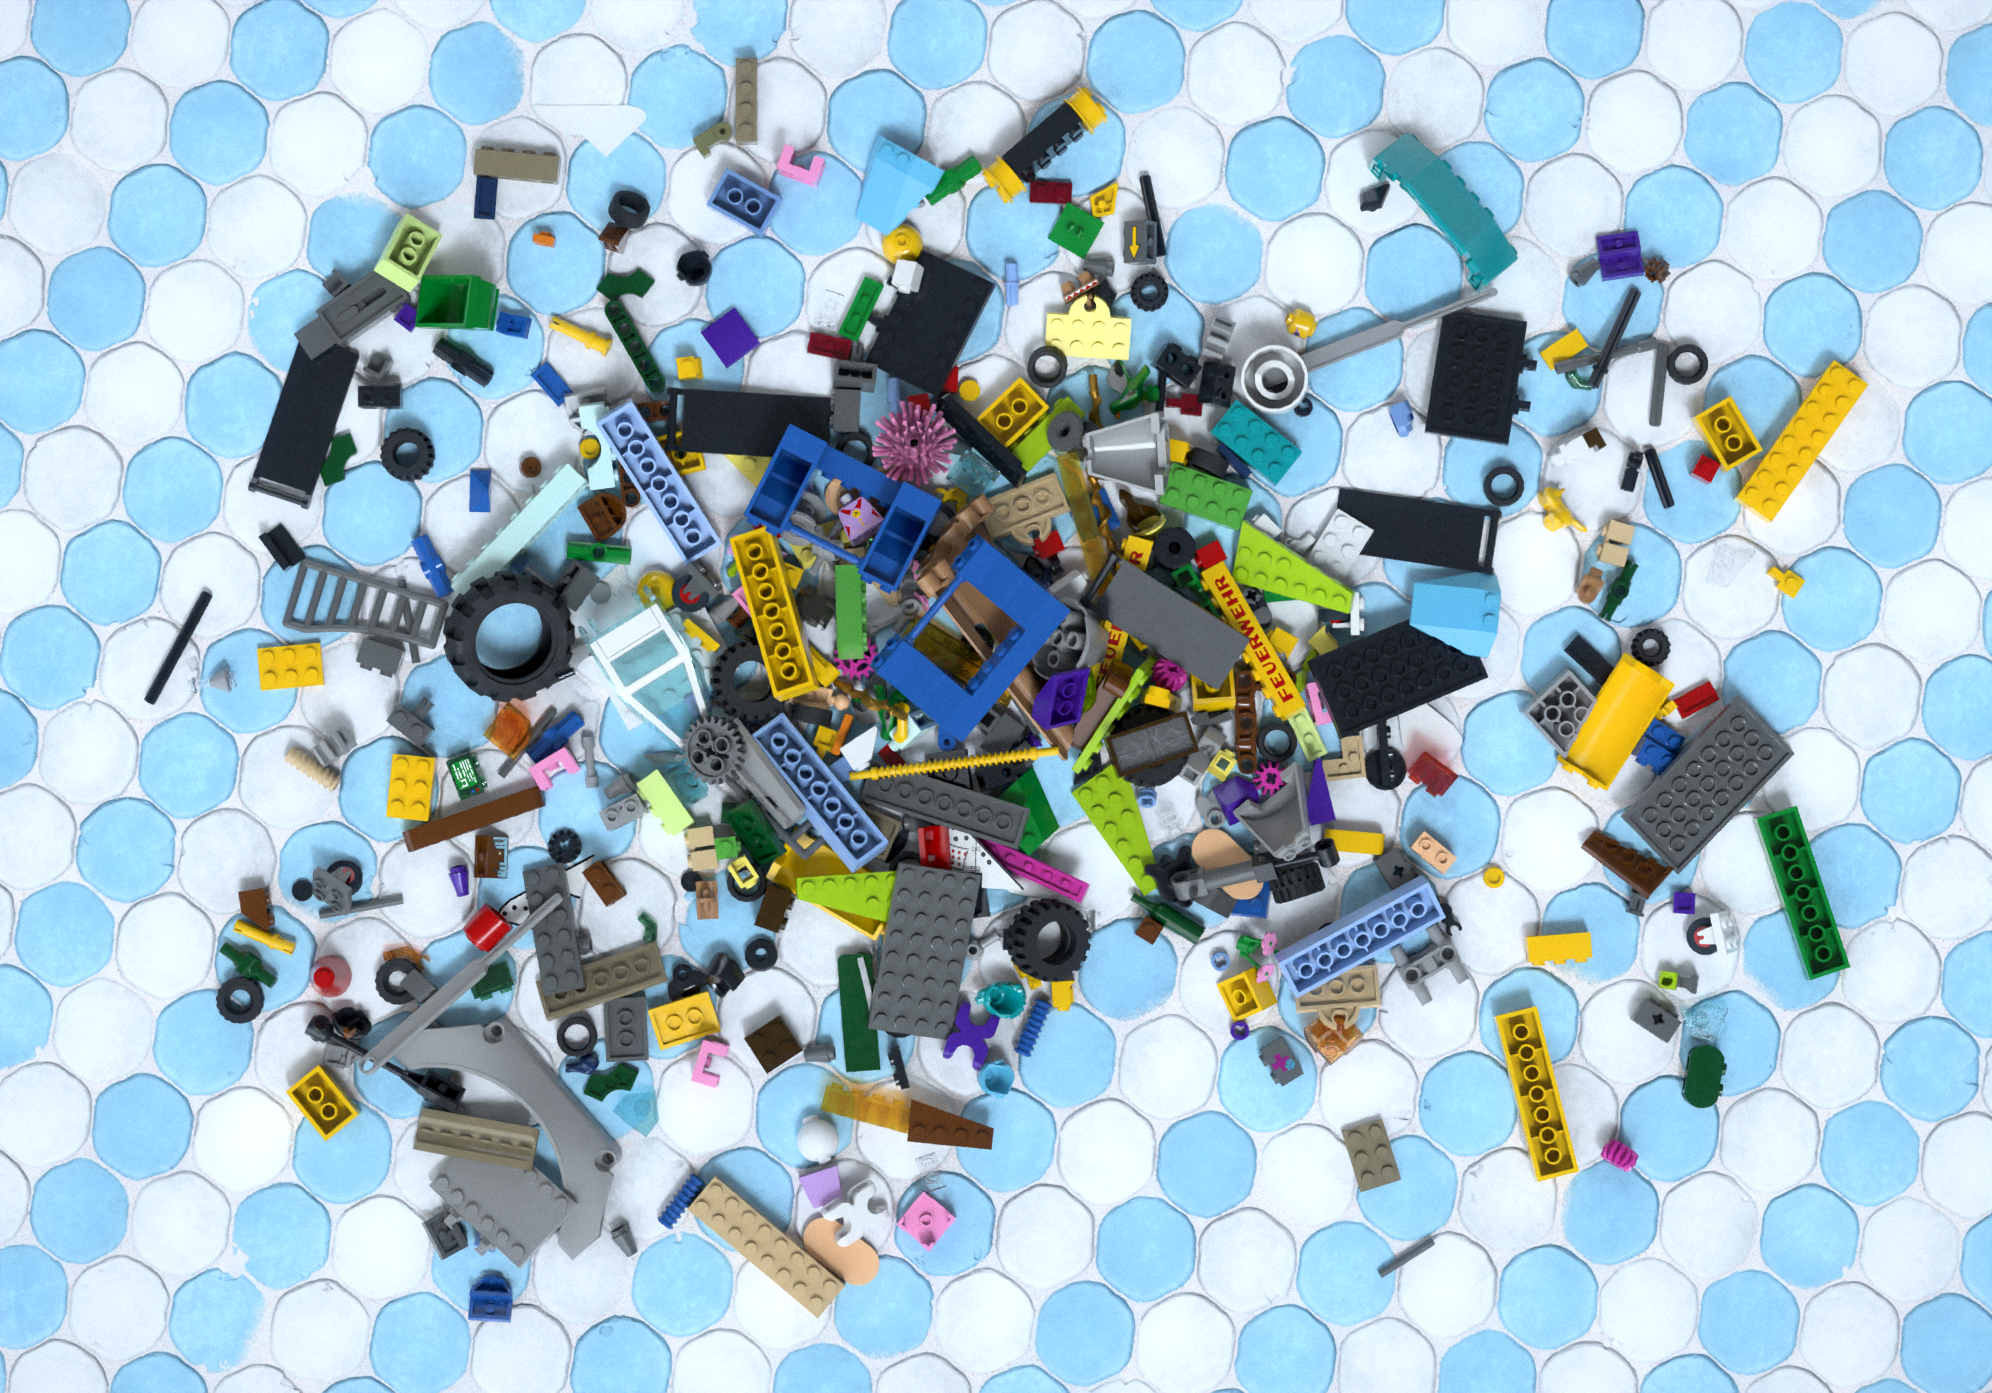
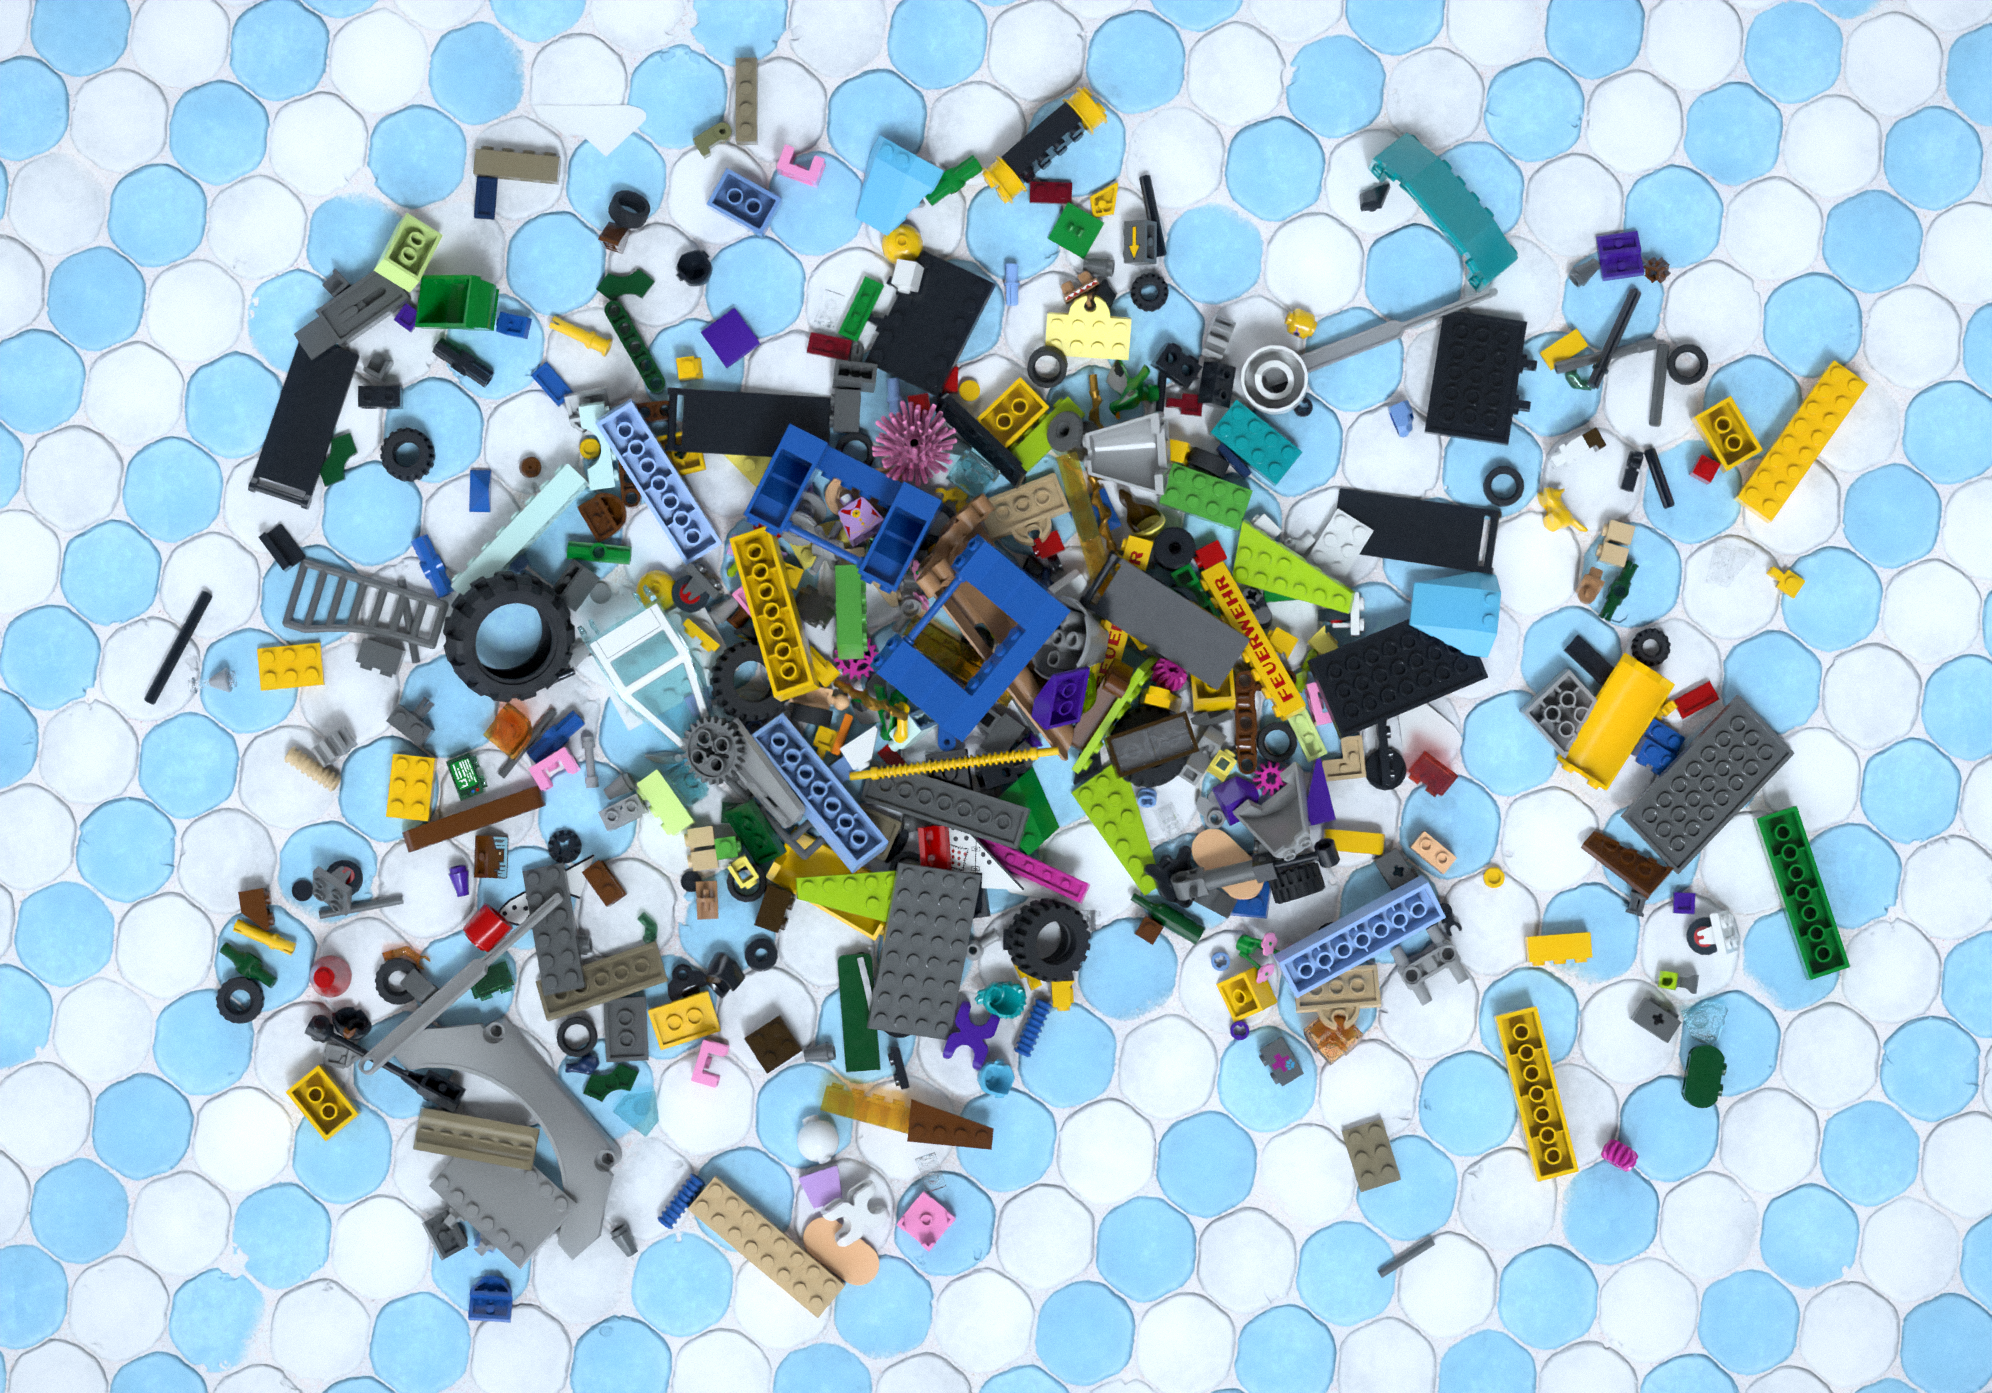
orange plate [532,231,556,249] -> none

